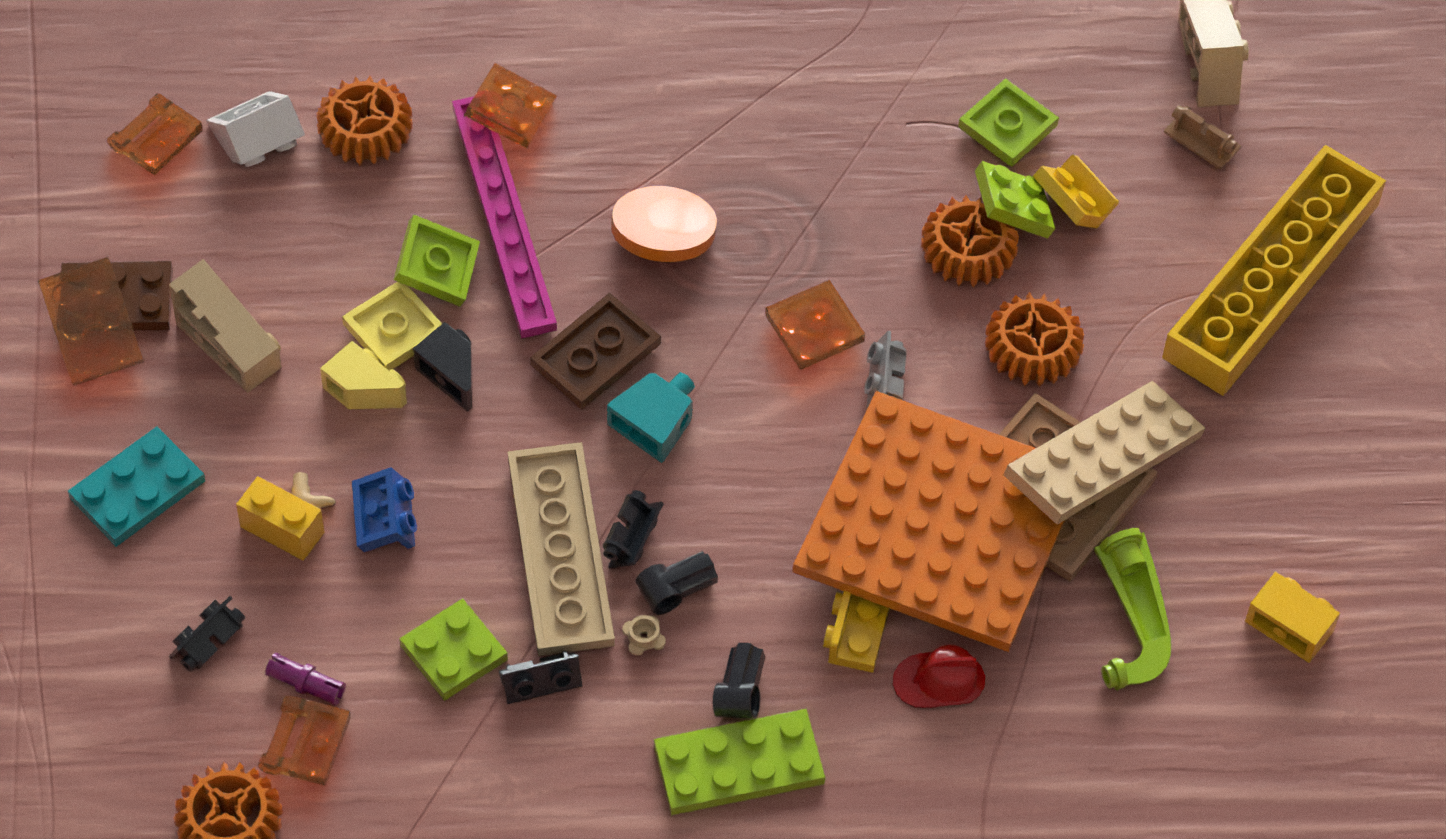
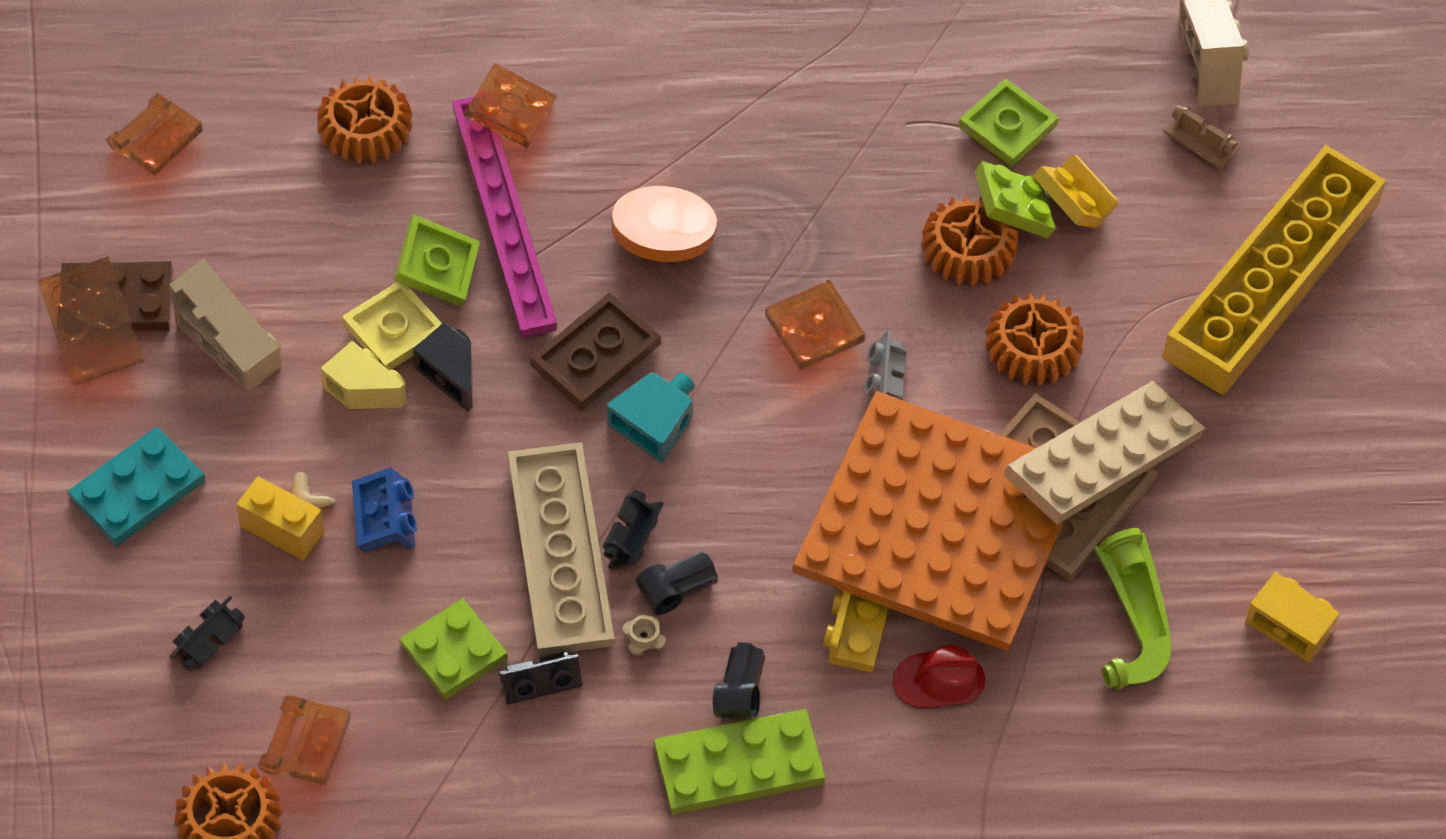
white slope [206,91,305,167] -> none
magenta pin [265,652,346,706] -> none

